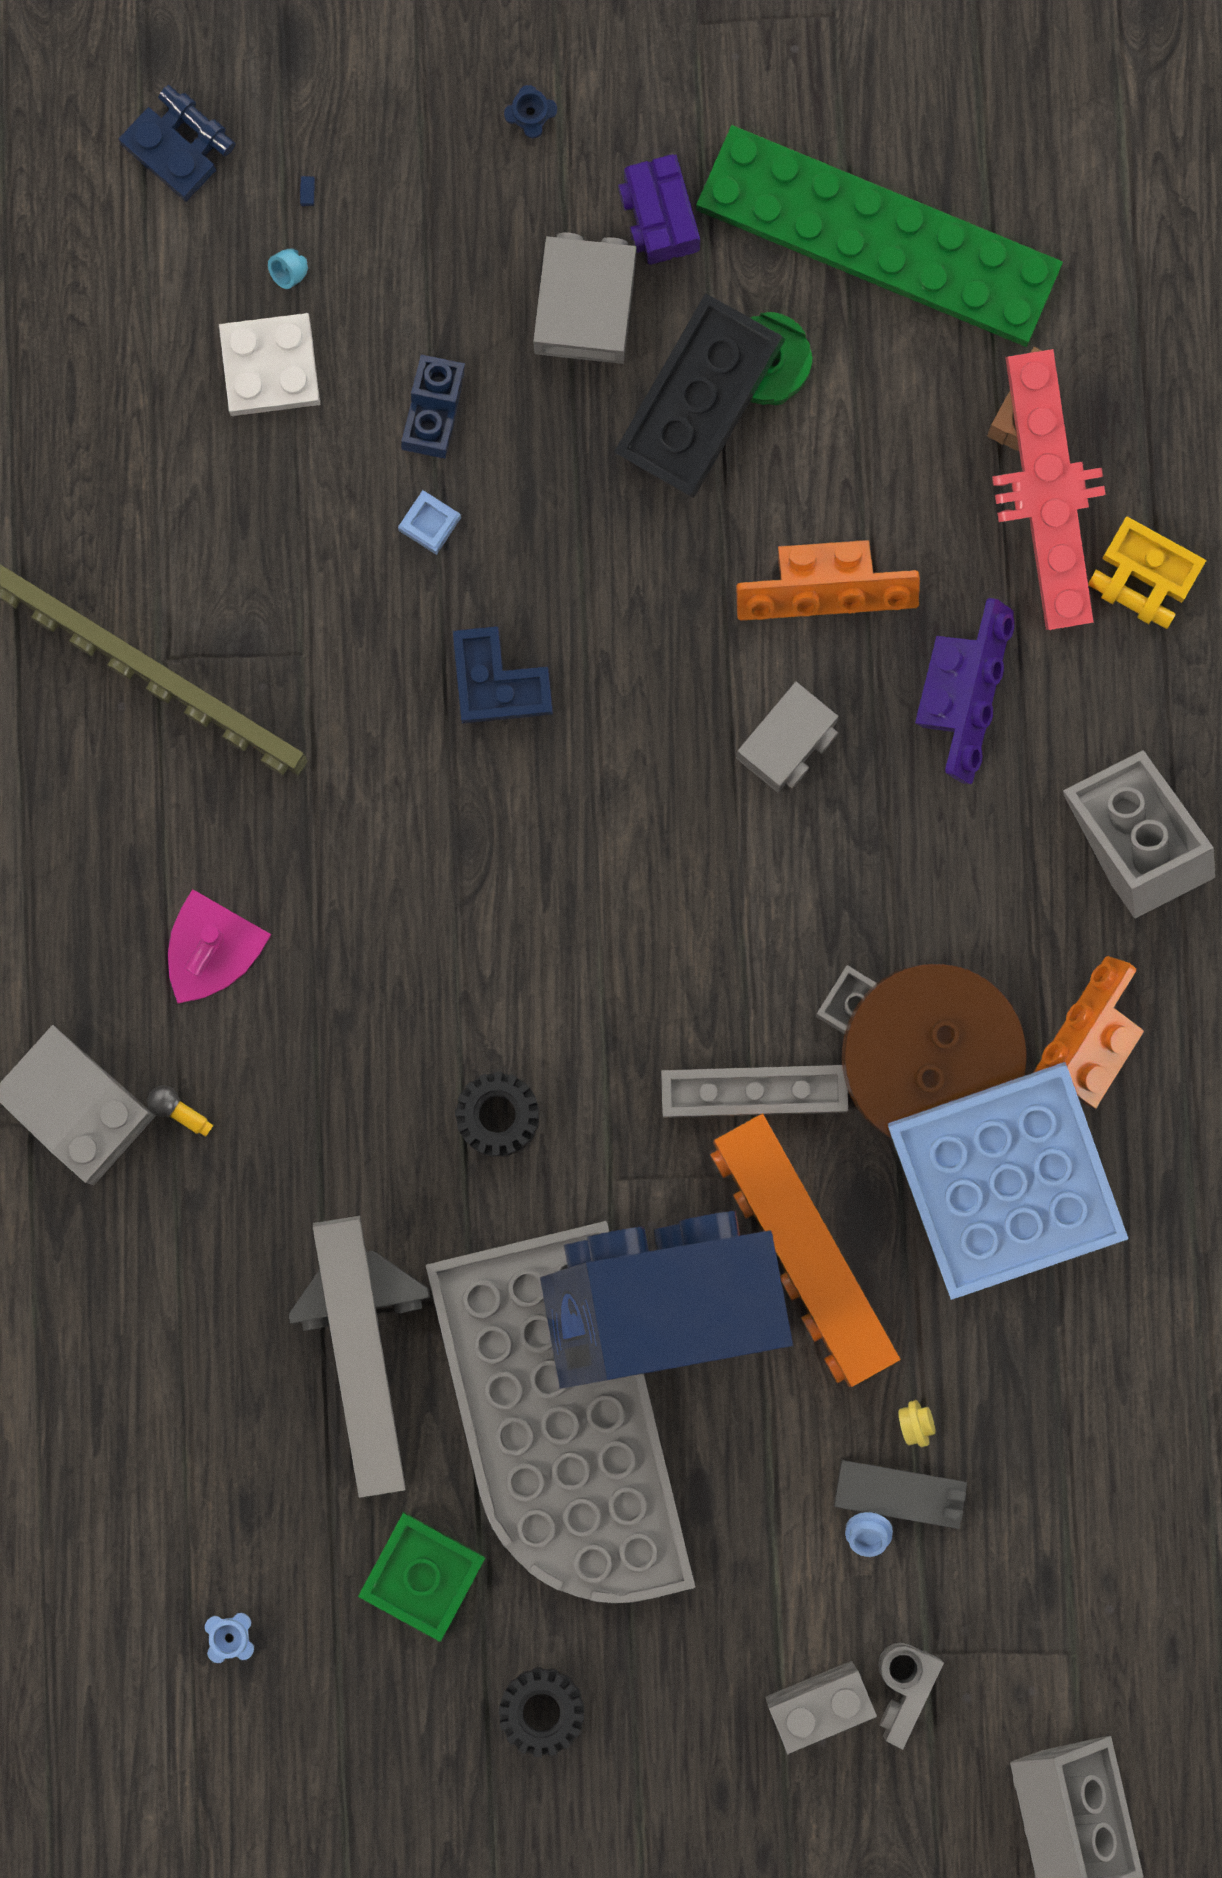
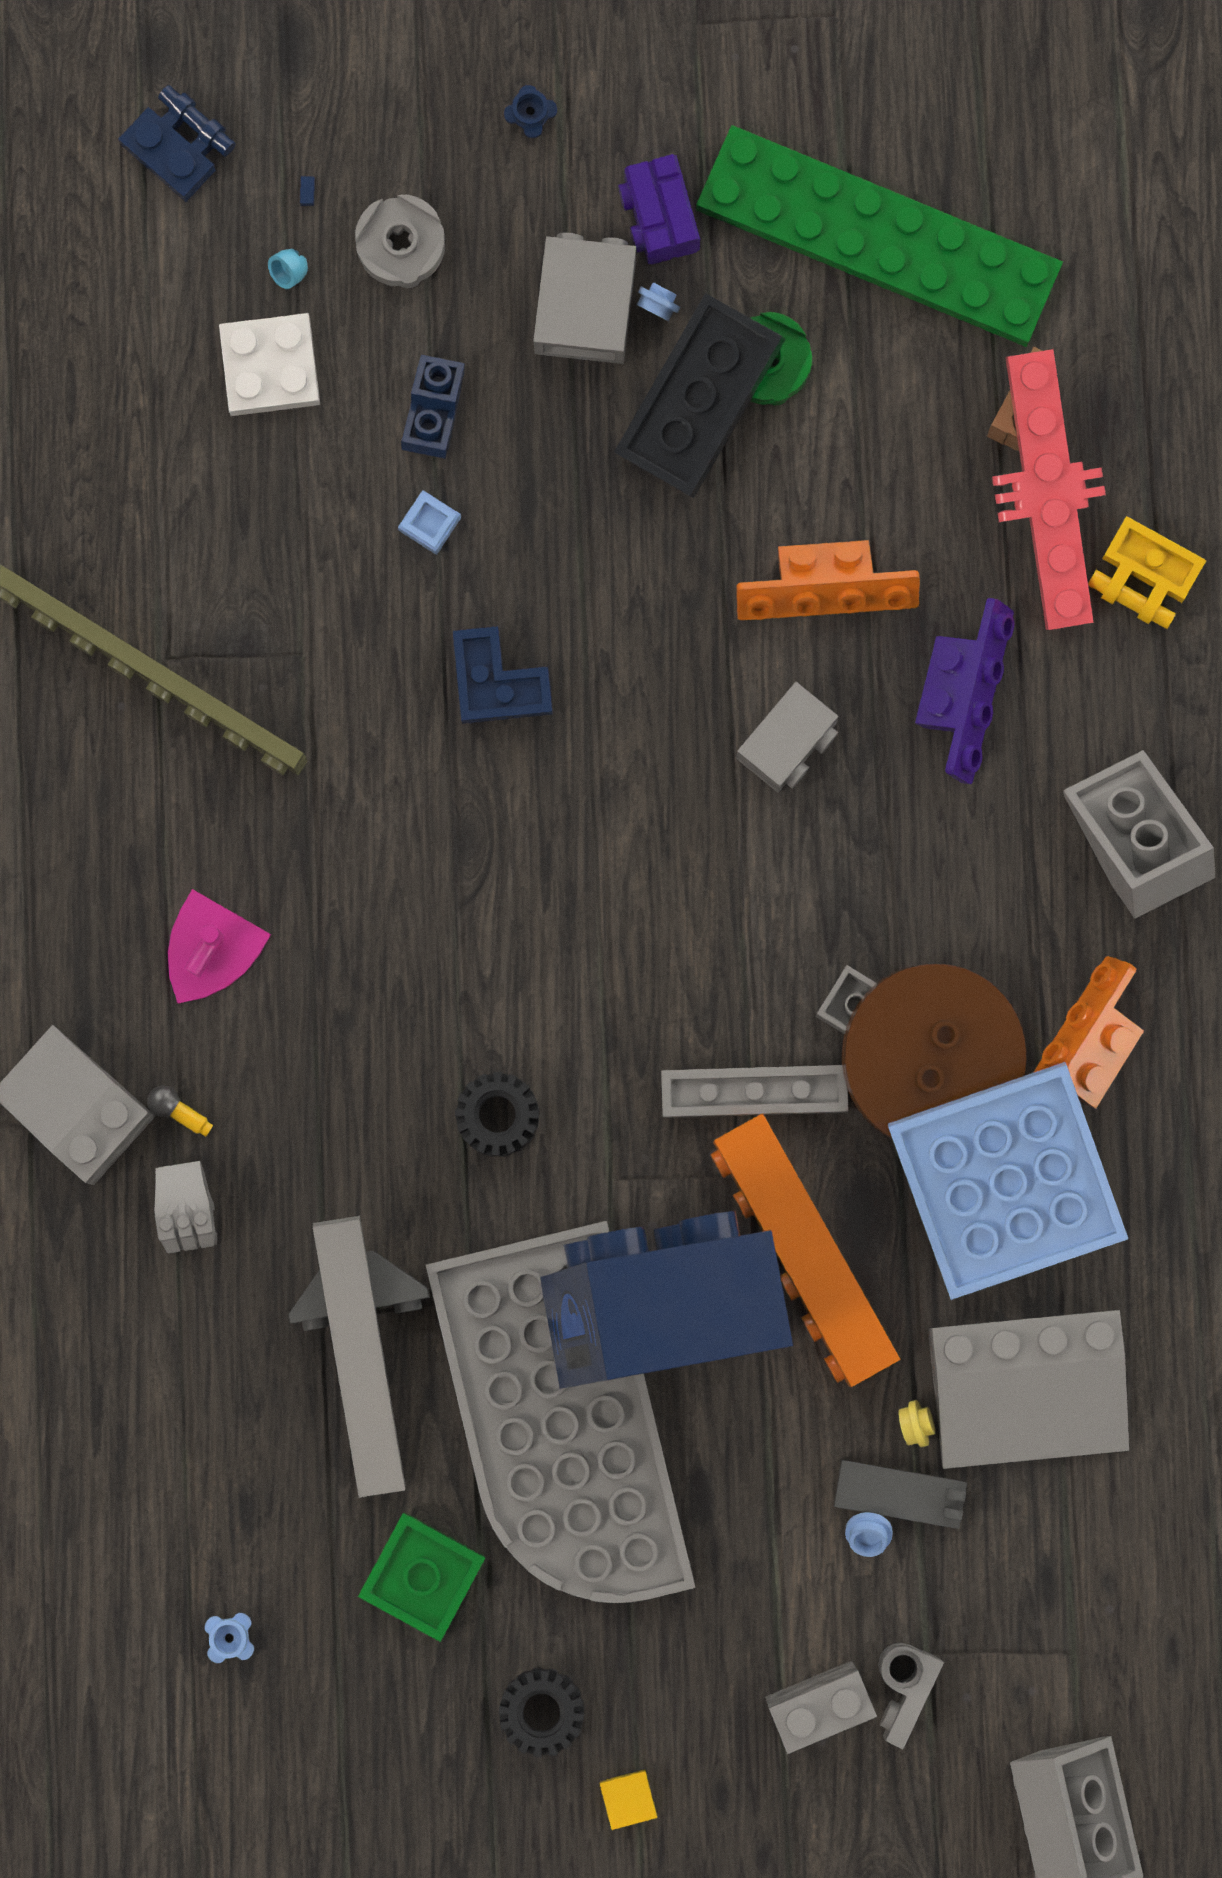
none -> light grey hand [154,1161,217,1254]
none -> light grey plate [355,194,445,288]
none -> yellow tile [600,1769,657,1830]
none -> light blue plate [637,282,681,321]
none -> light grey slope [928,1310,1129,1469]

